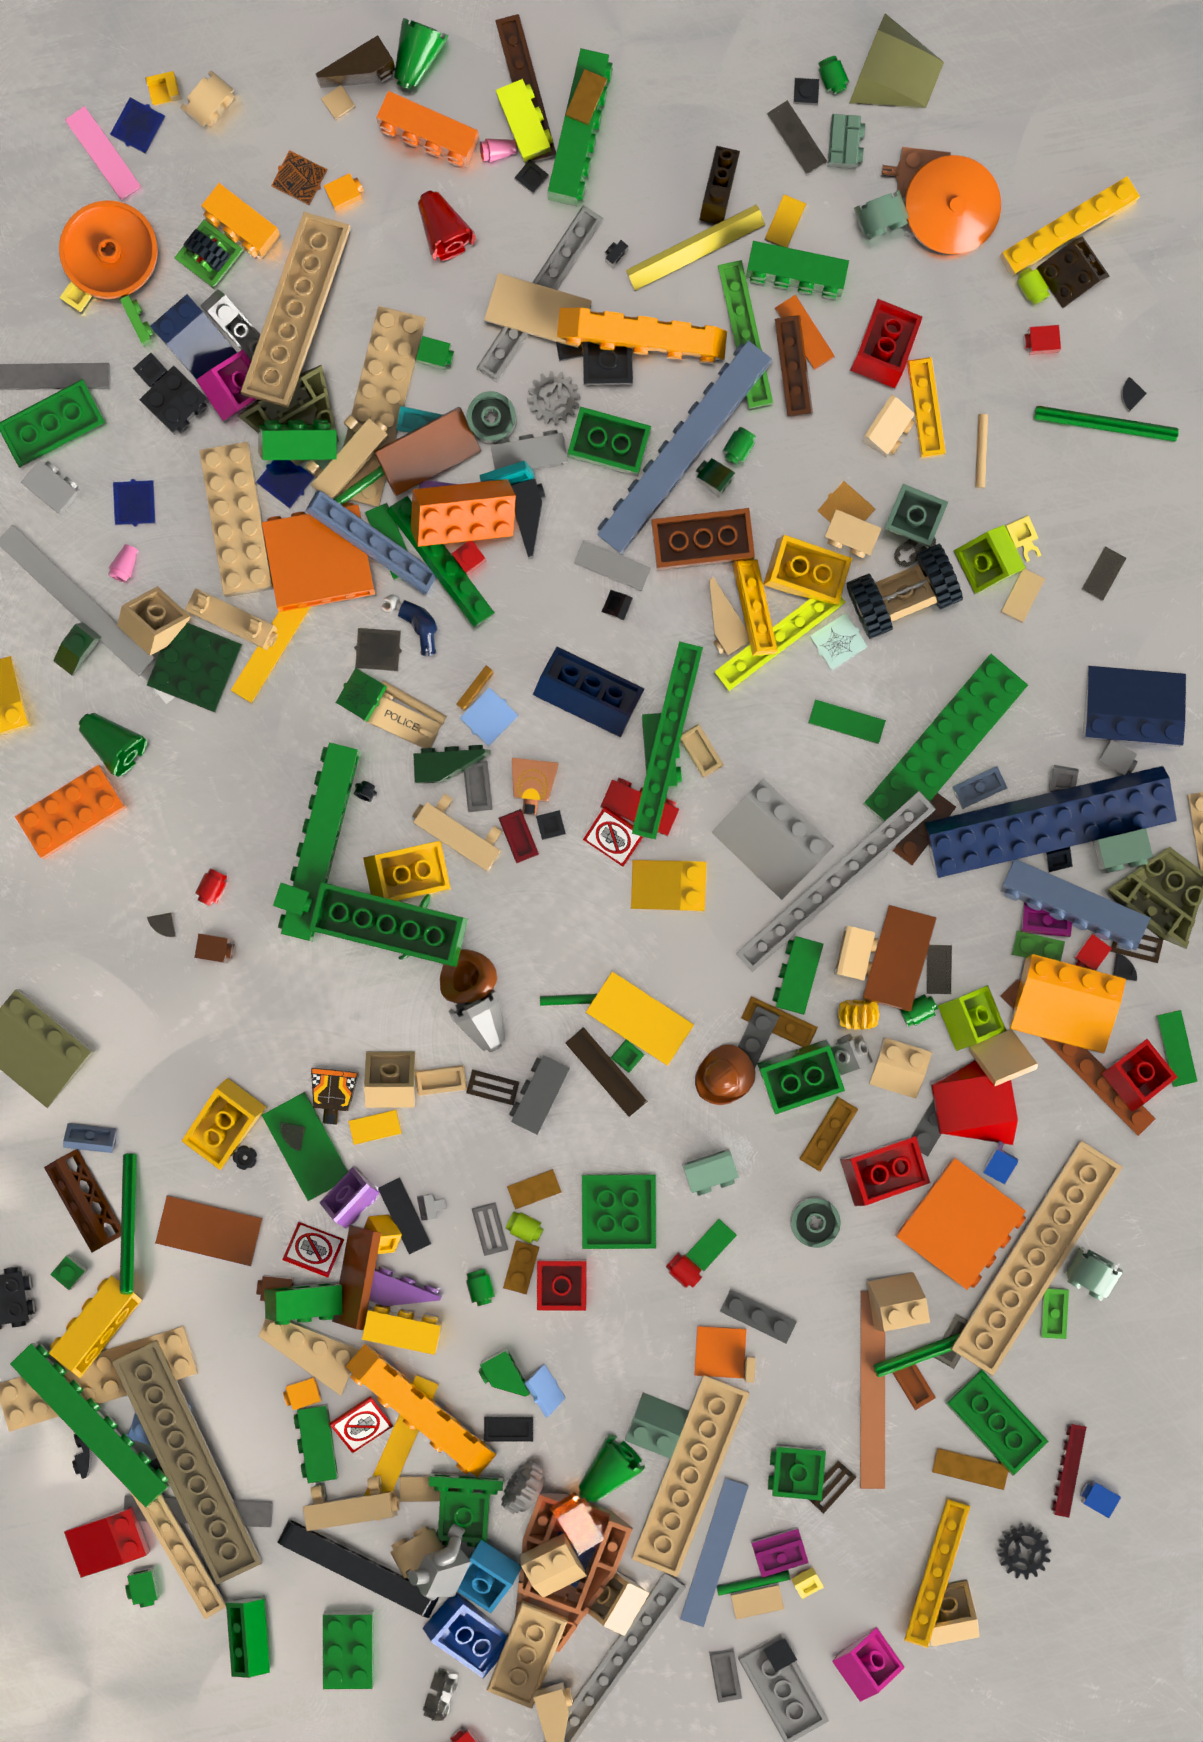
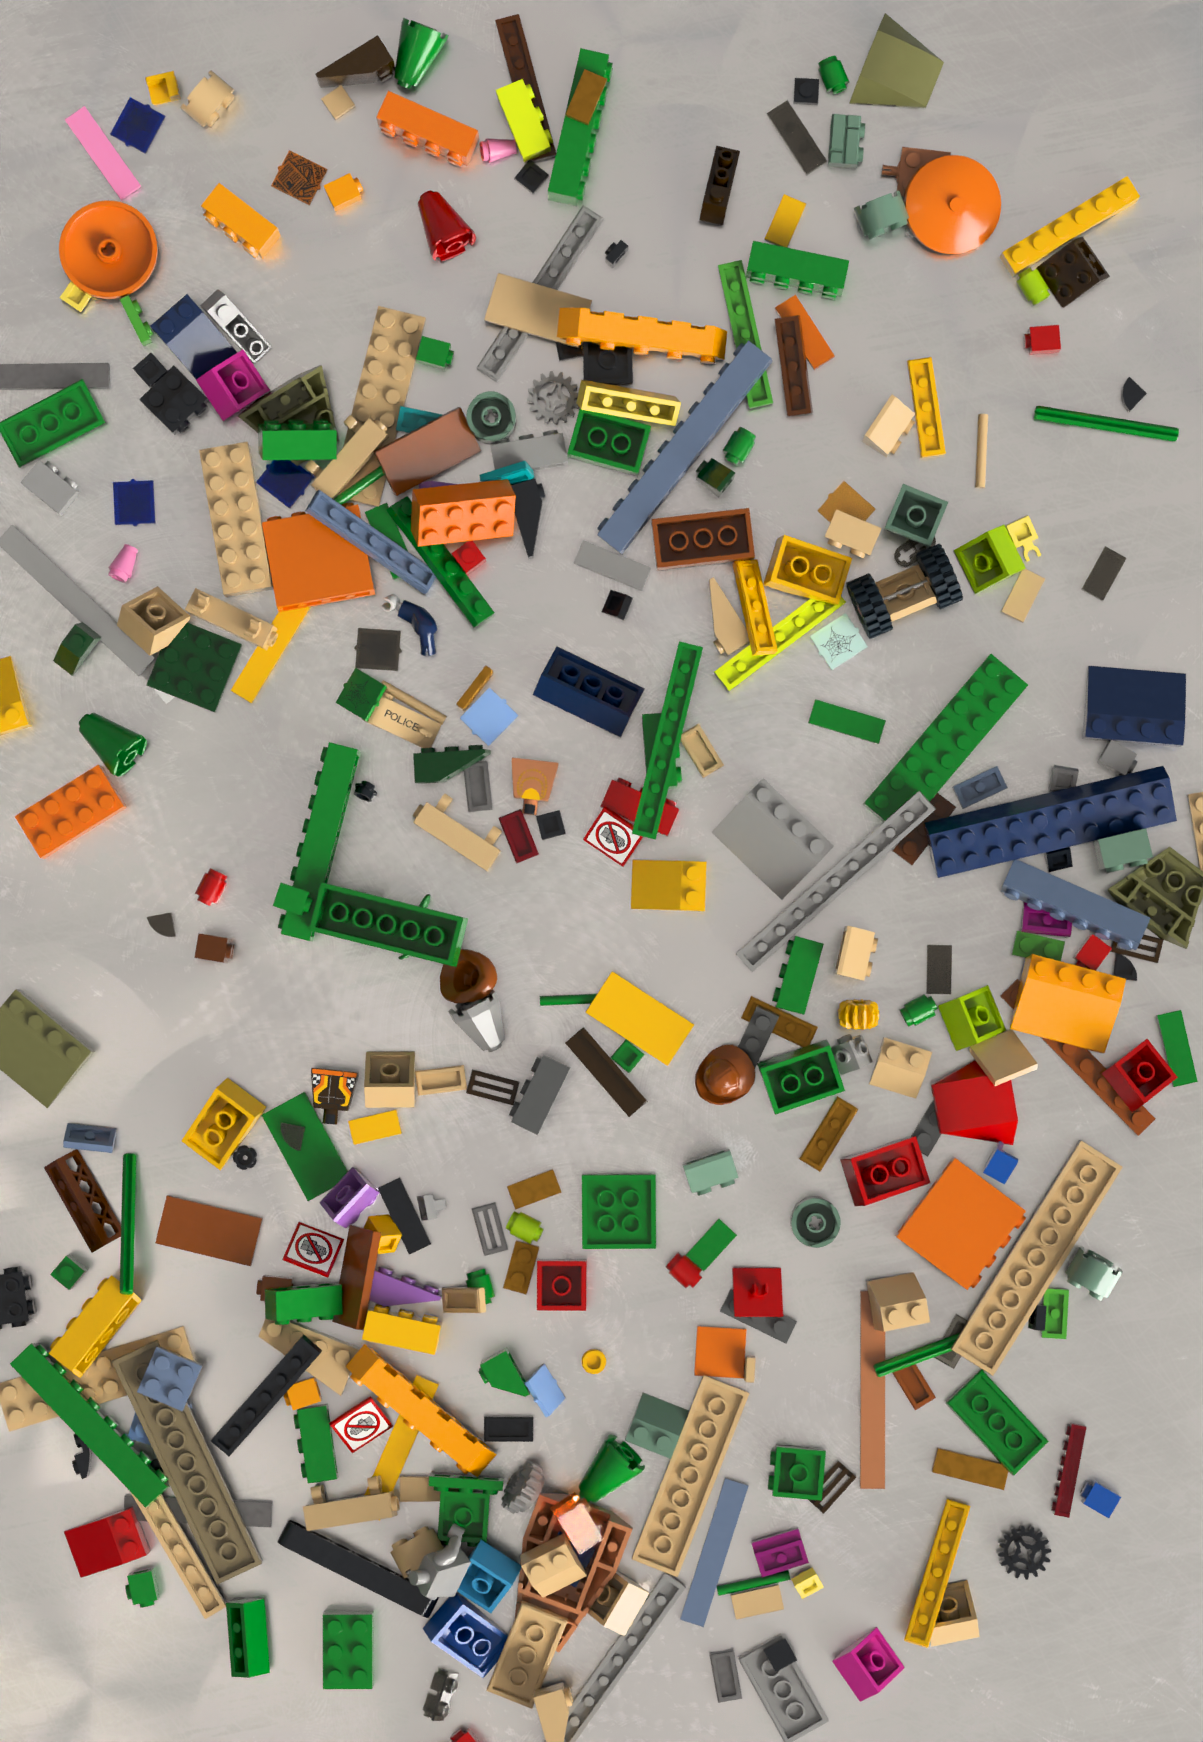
bright green plate [174,220,243,289] -> none
tan plate [241,212,351,408] -> none
yellow slope [363,841,451,901] -> none
light yellow tile [626,204,765,291] -> none
red slope [850,299,923,388] -> none
dark orange tile [863,905,937,1012] -> none
none -> sand blue plate [137,1345,203,1411]
none -> black plate [211,1334,322,1457]
none -> tan tile [442,1287,486,1313]
none -> light yellow brick [576,379,681,426]
none -> yellow tile [582,1349,606,1374]
none -> red piece [732,1268,783,1317]
none -> black tile [1028,1304,1047,1331]

